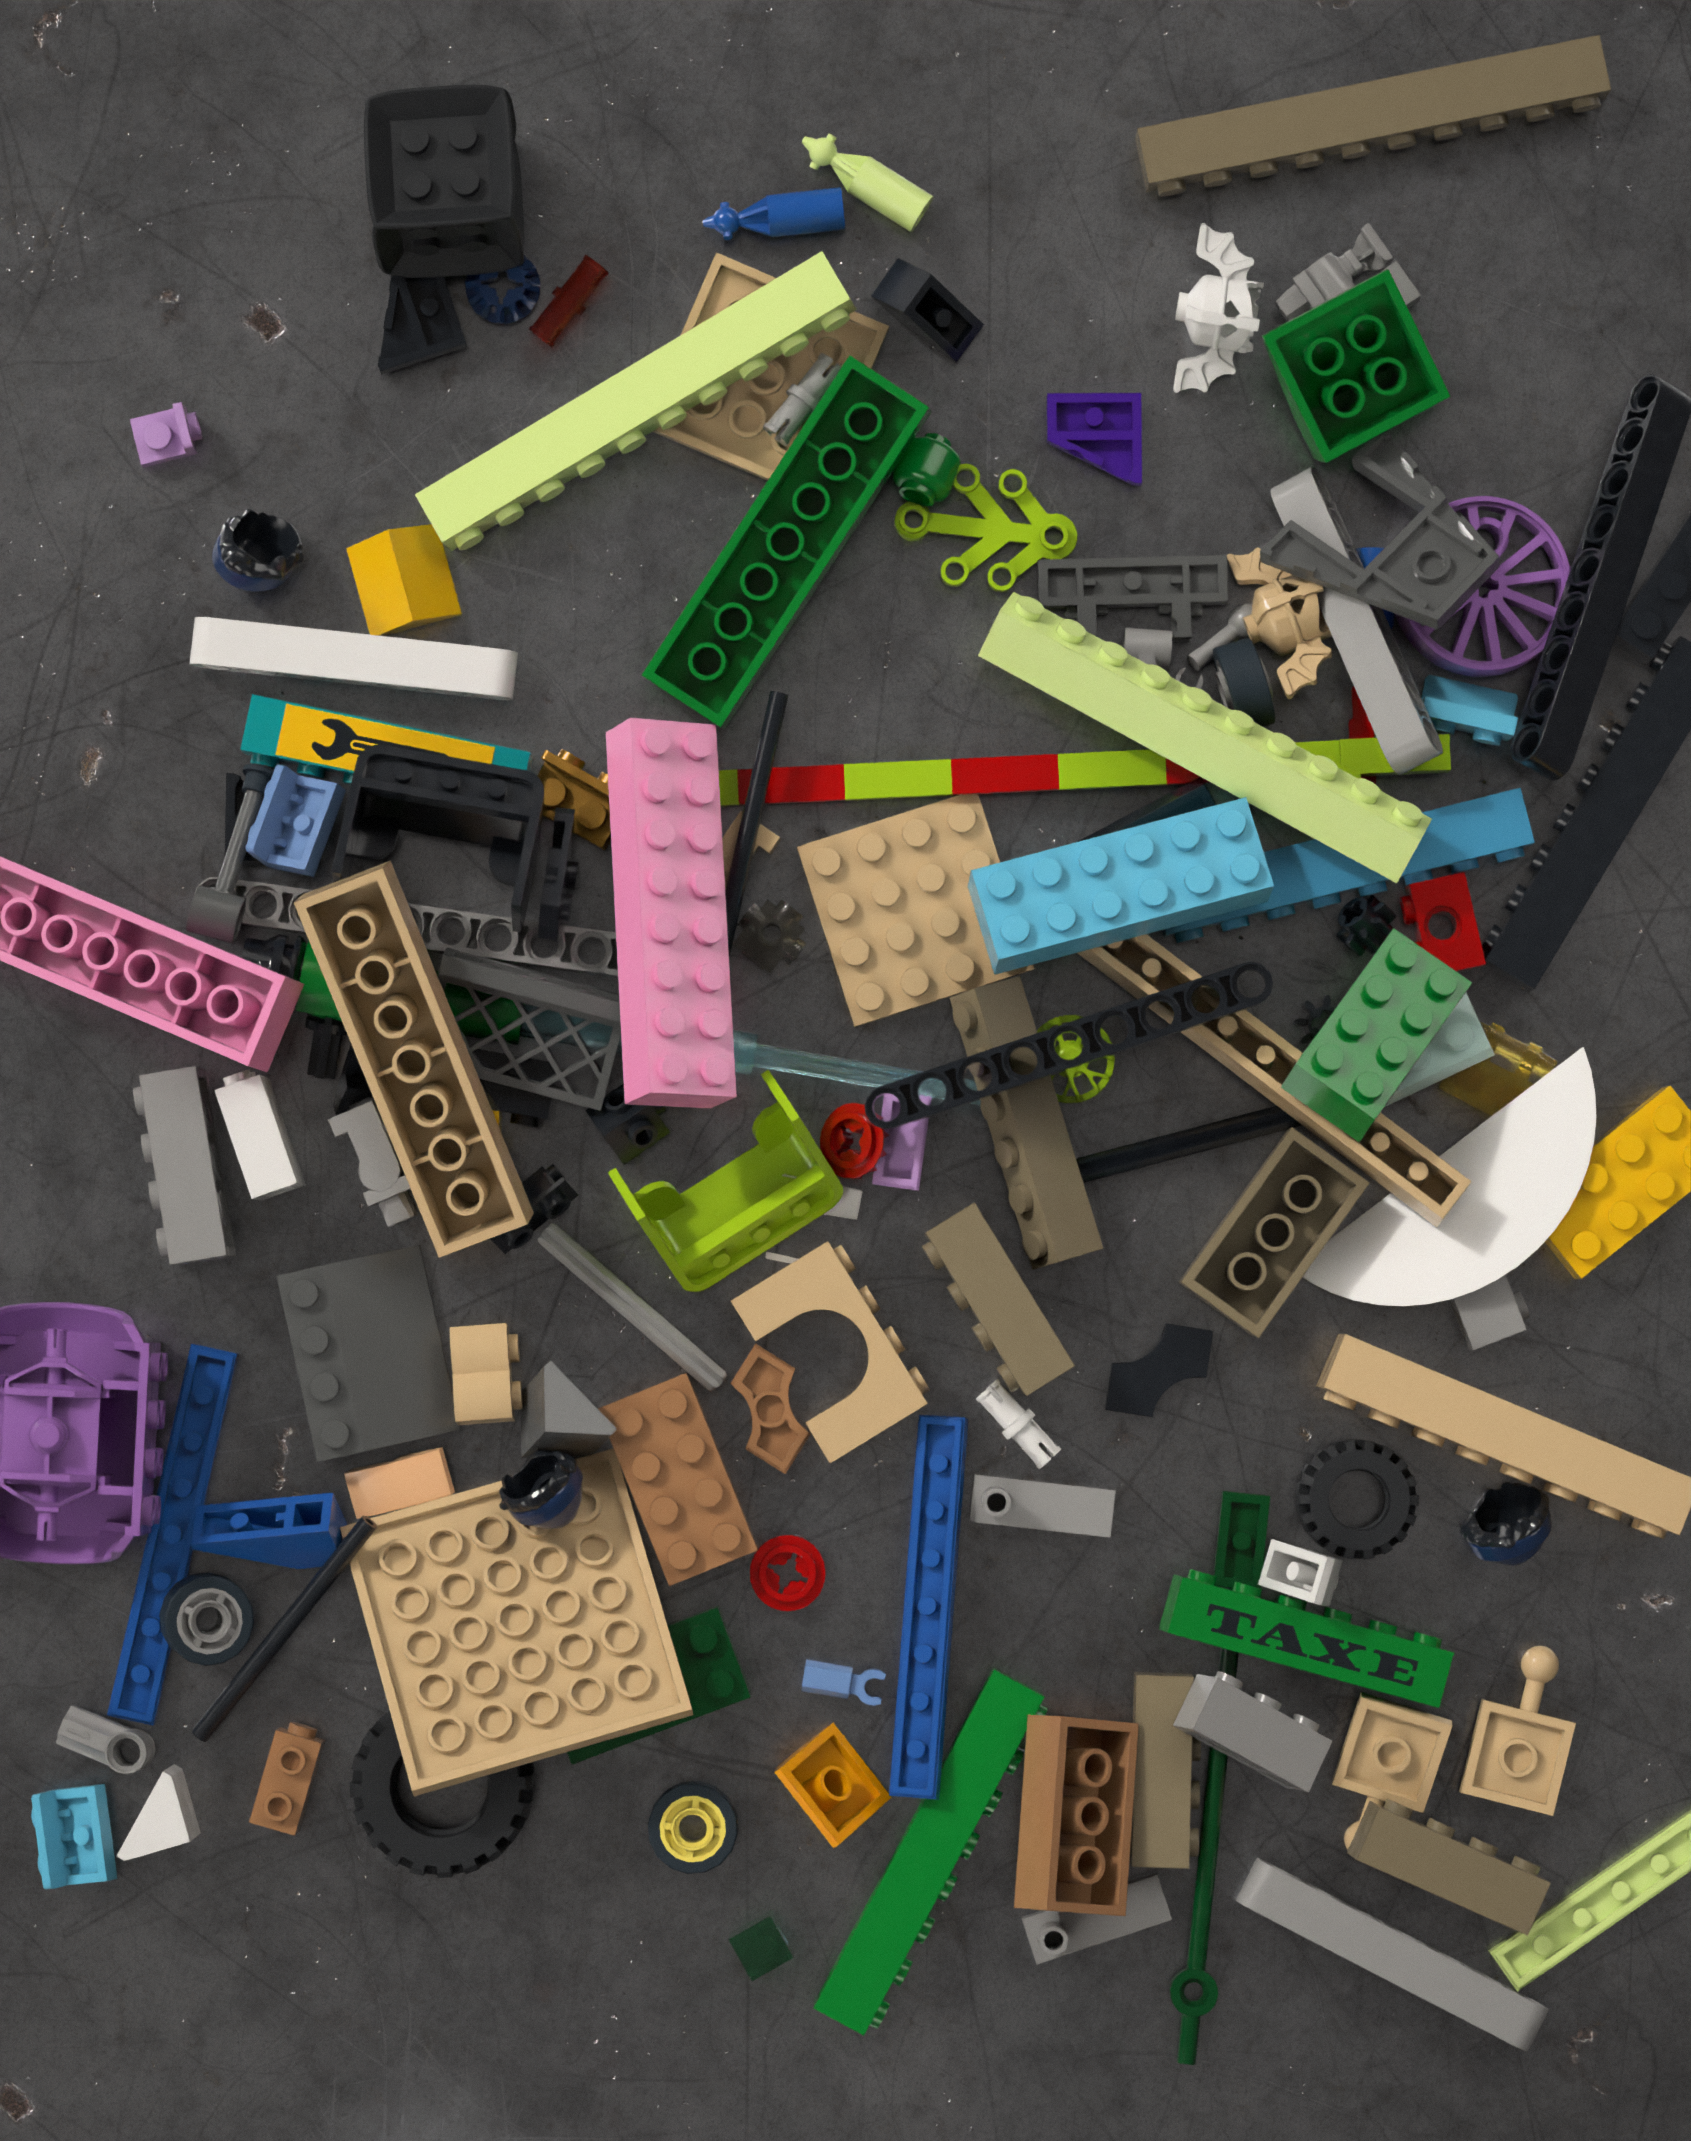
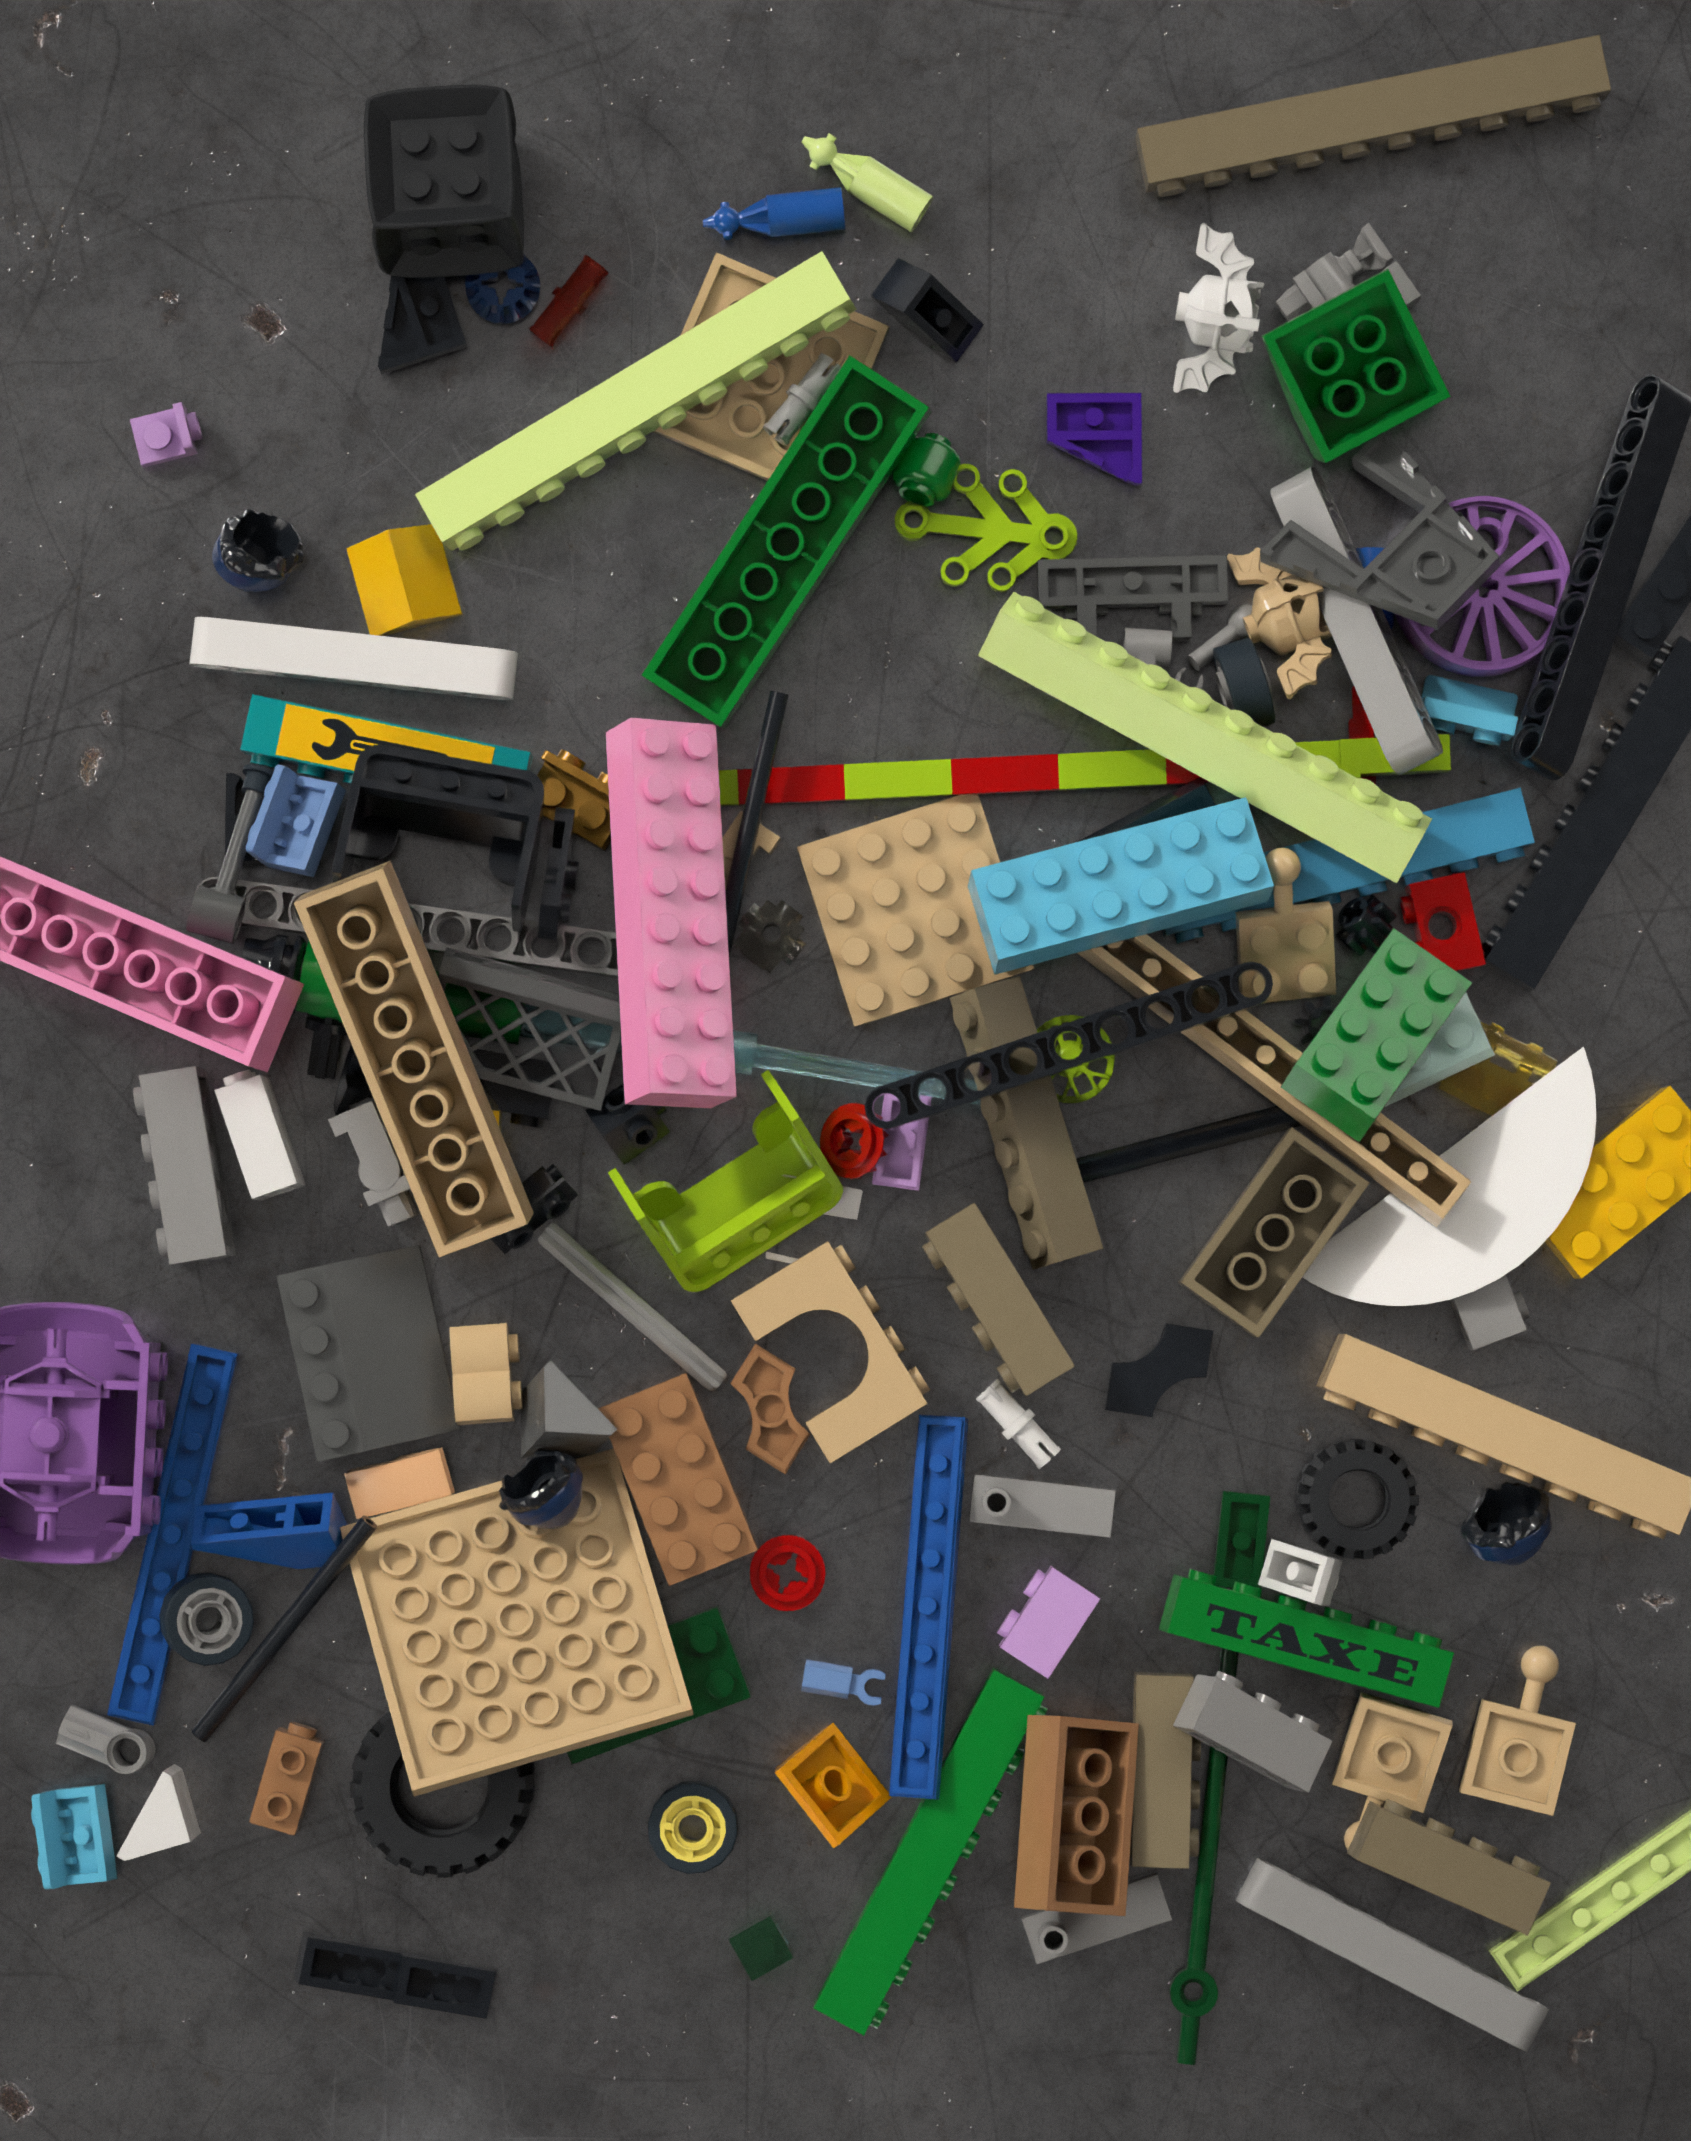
none -> black slope [293,1932,496,2019]
none -> lavender brick [997,1565,1100,1679]
none -> tan plate [1235,848,1336,1004]

